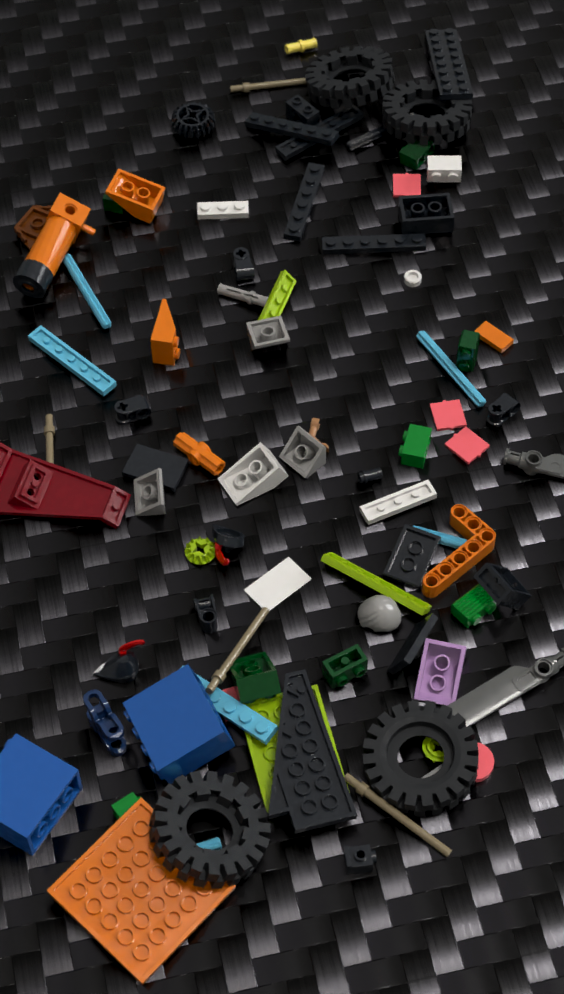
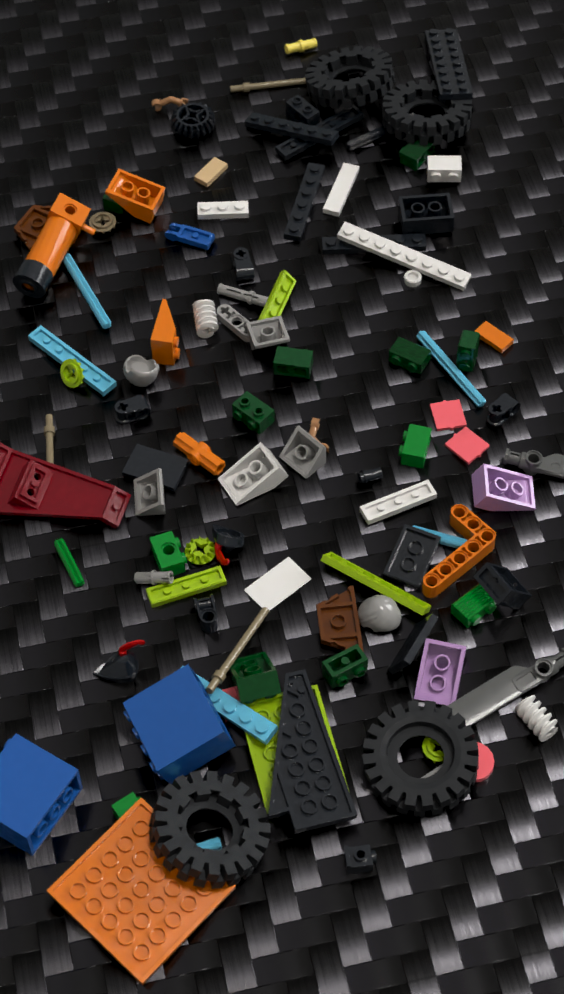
dark blue piece [83,689,127,757] -> none
dark tan bar [344,773,452,857] -> none
coral piece [393,173,421,197] -> none
none -> green axle [54,538,85,588]
none -> lime gear [60,359,85,388]
none -> dark tan gear [89,212,116,234]
none -> light grey piece [123,355,159,387]
none -> light grey axle [134,570,174,585]
none -> lime tile [146,566,227,608]
none -> green brick [150,531,187,577]
none -> medium nougat arm [152,96,189,111]
none -> blue hinge [165,223,215,250]
none -> white piece [192,299,219,339]
none -> tan tile [194,157,228,188]
none -> light grey beam [217,304,250,342]
none -> dark green brick [232,391,275,435]
none -> dark green brick [273,346,313,379]
none -> reddish brown wing [316,585,364,652]
none -> white tile [323,163,360,217]
none -> white plate [337,222,471,291]
none -> dark green brick [389,337,431,375]
none -> lavender slope [472,463,536,511]
none -> white piece [514,695,558,742]

